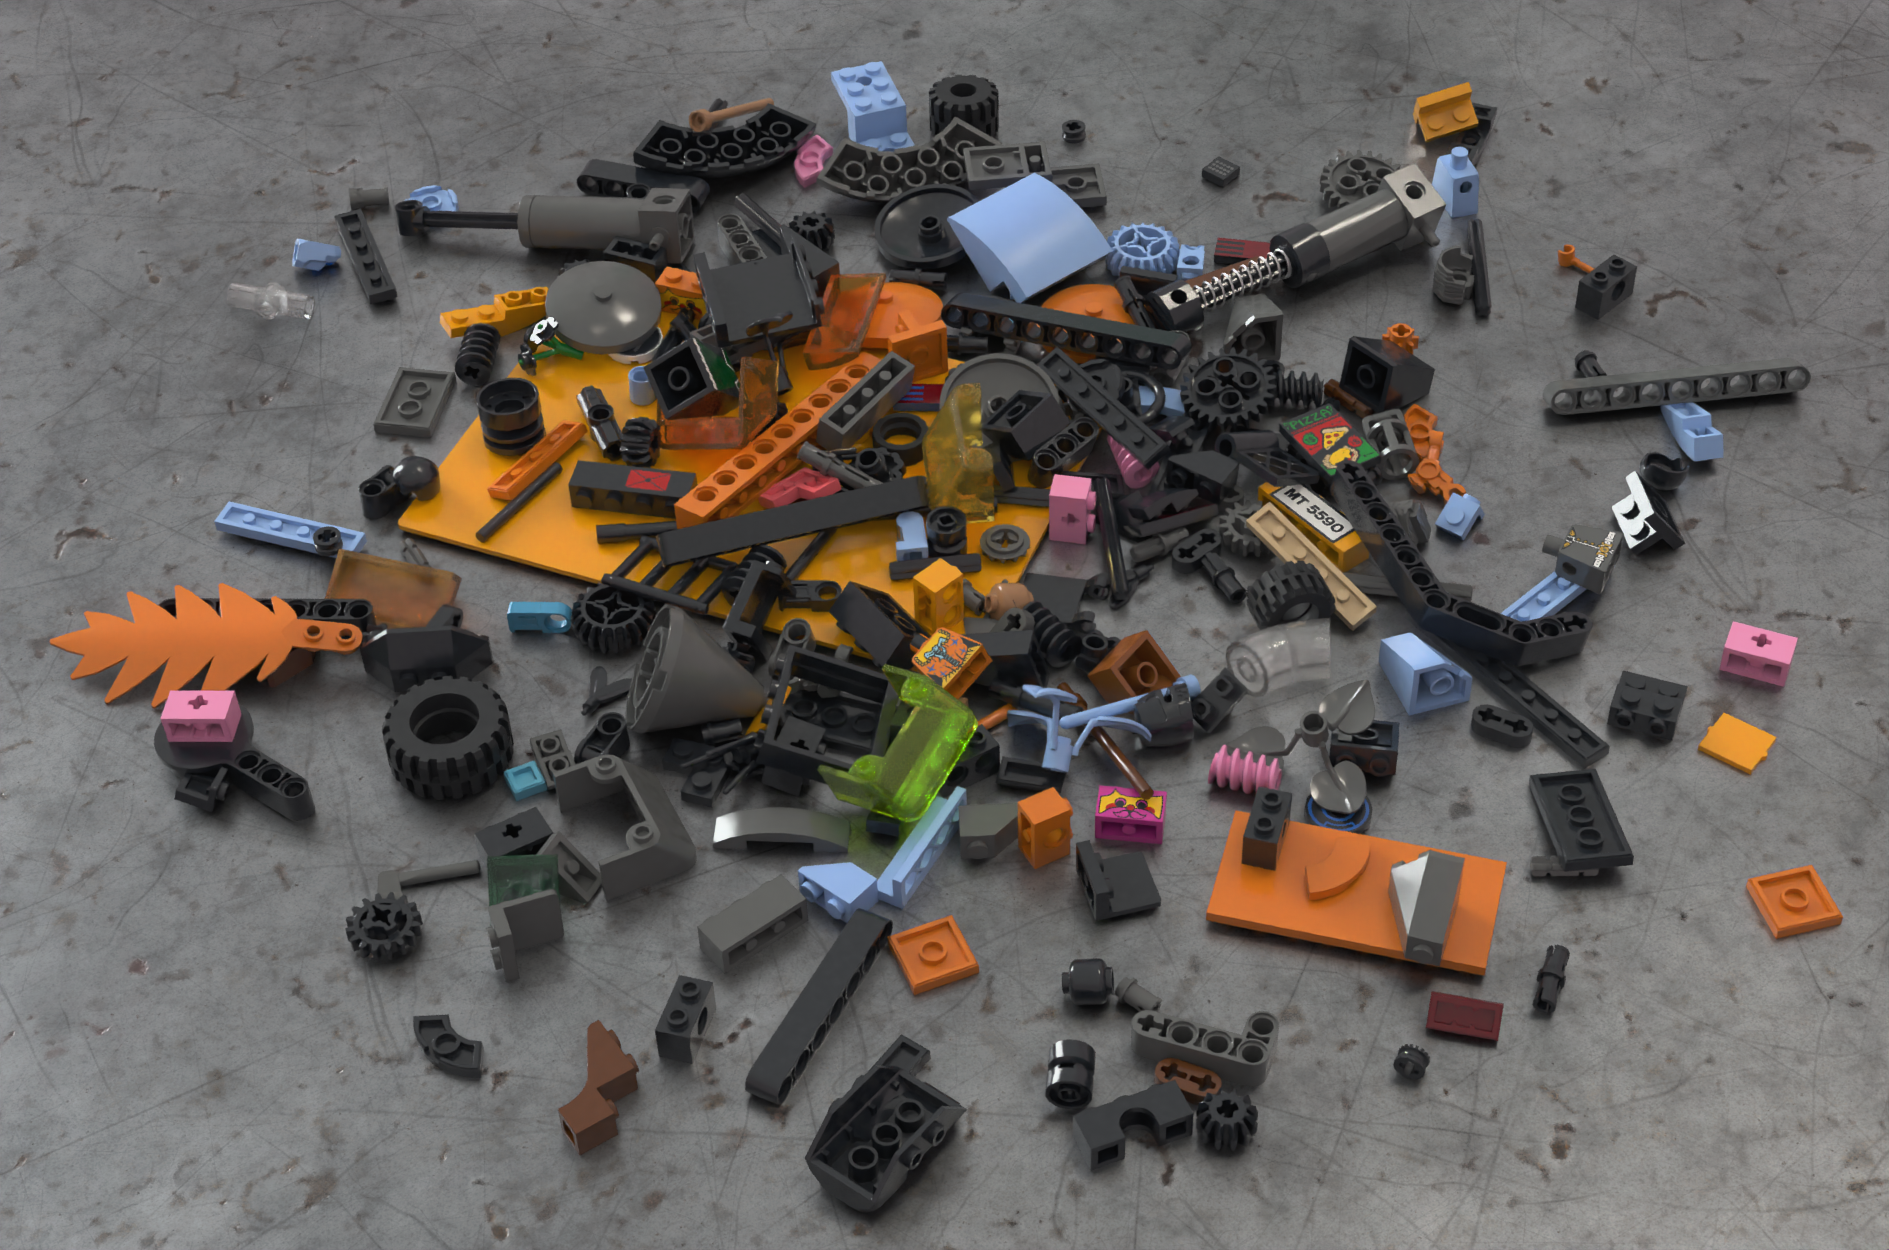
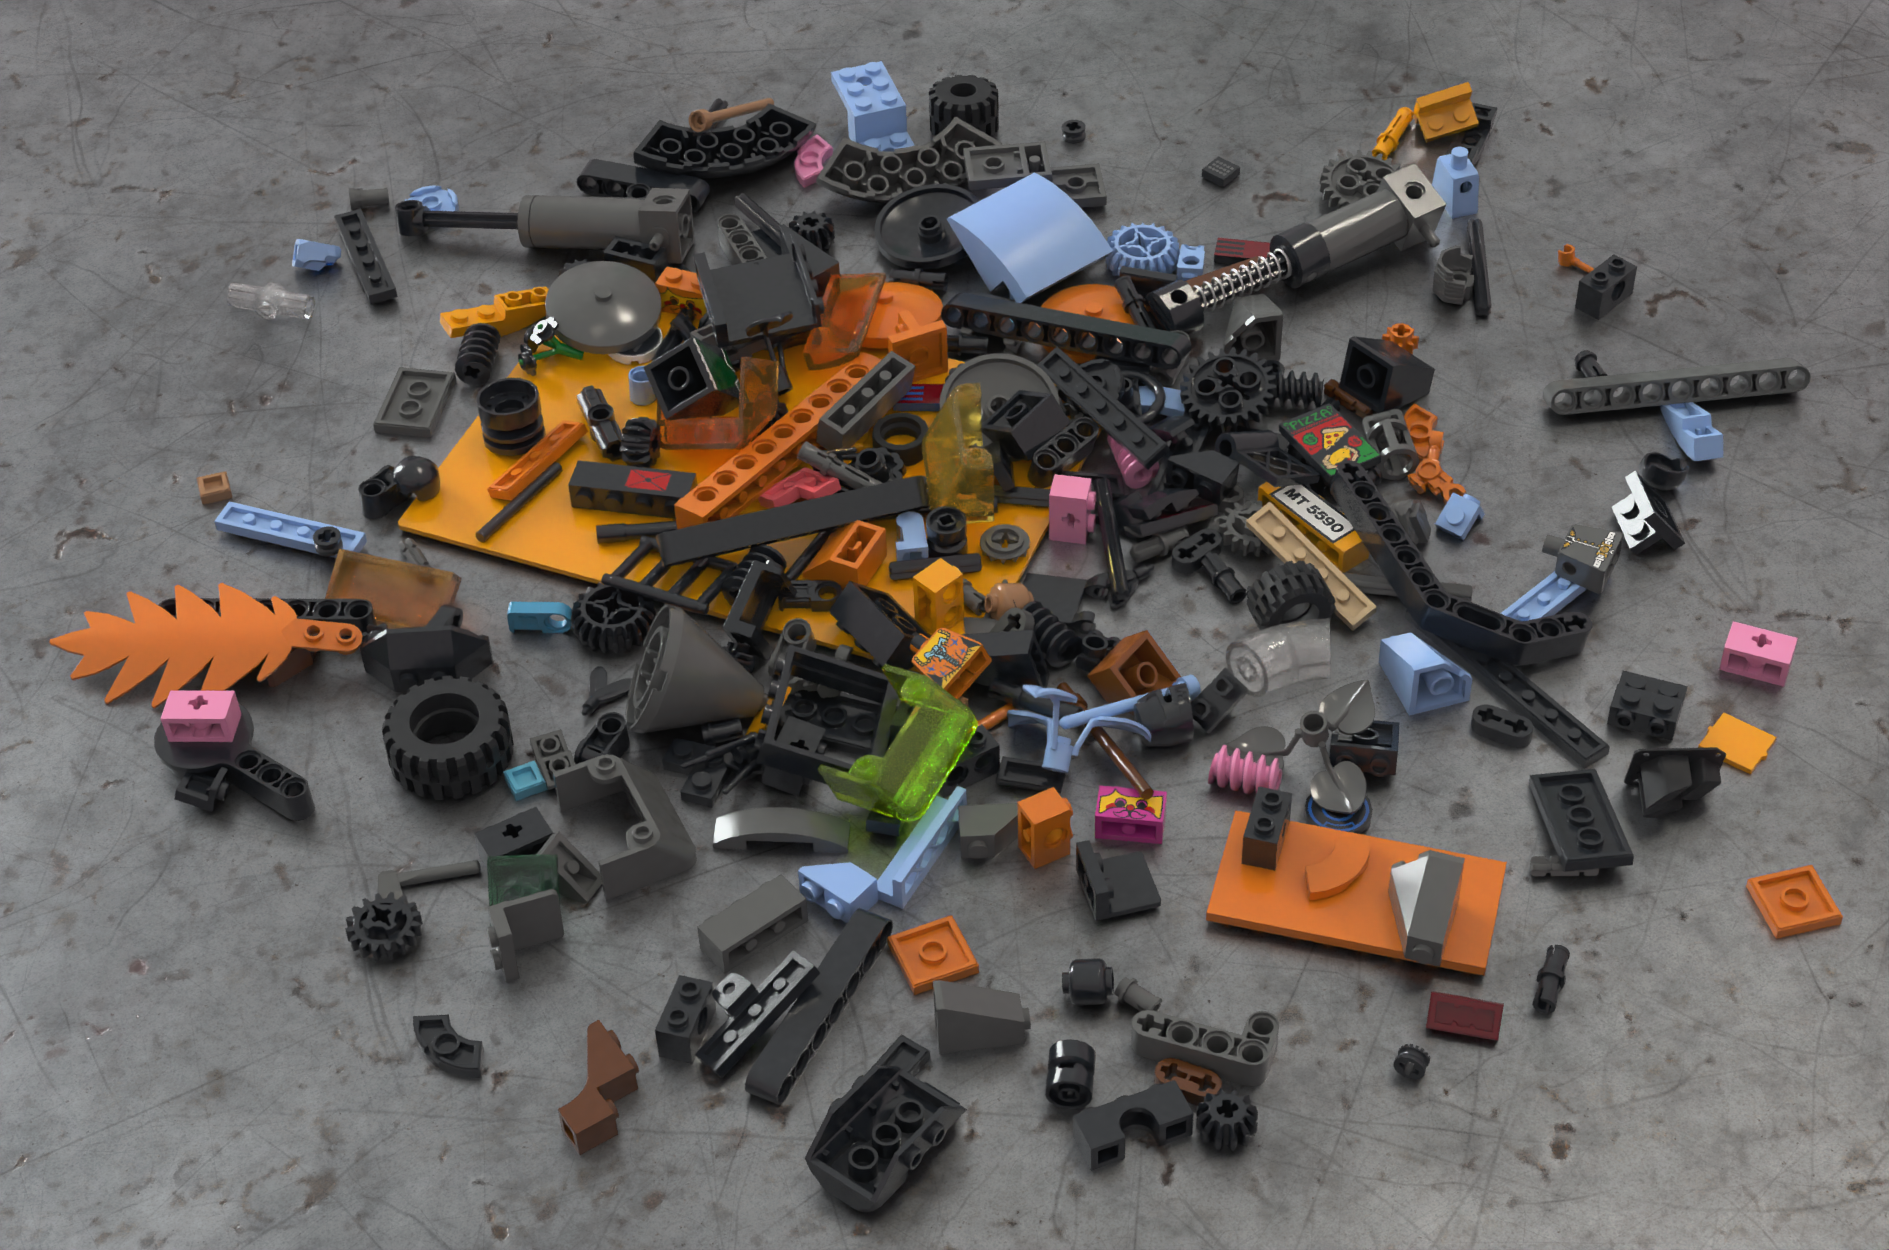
none -> medium nougat tile [197,471,233,505]
none -> black plate [695,950,821,1078]
none -> orange slope [803,520,887,590]
none -> dark grey slope [933,980,1031,1054]
none -> light orange pin [1371,107,1414,161]
none -> black piece [1624,747,1726,818]

